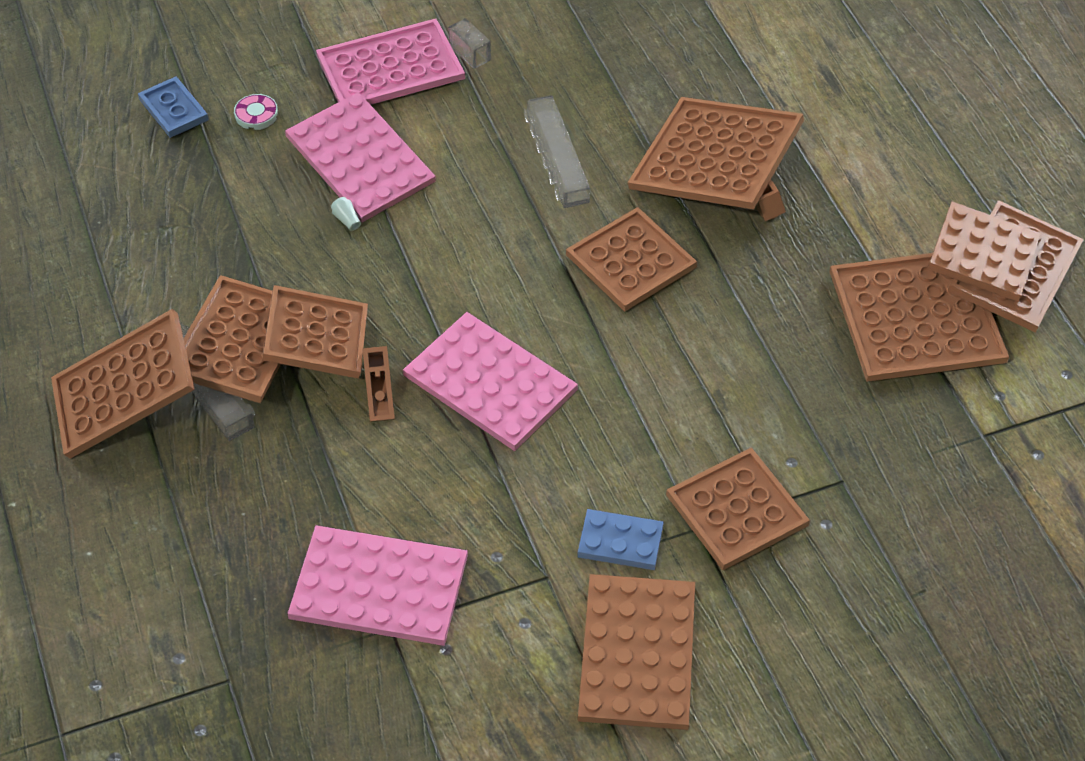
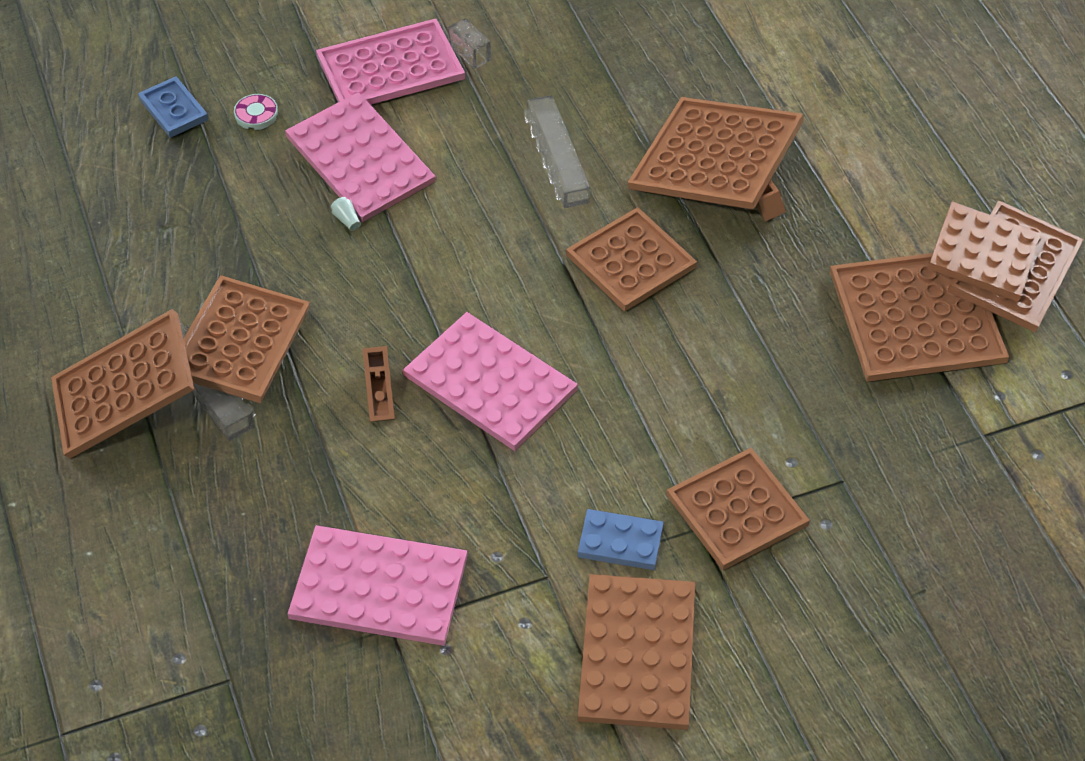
nougat plate [262,285,368,379] -> none

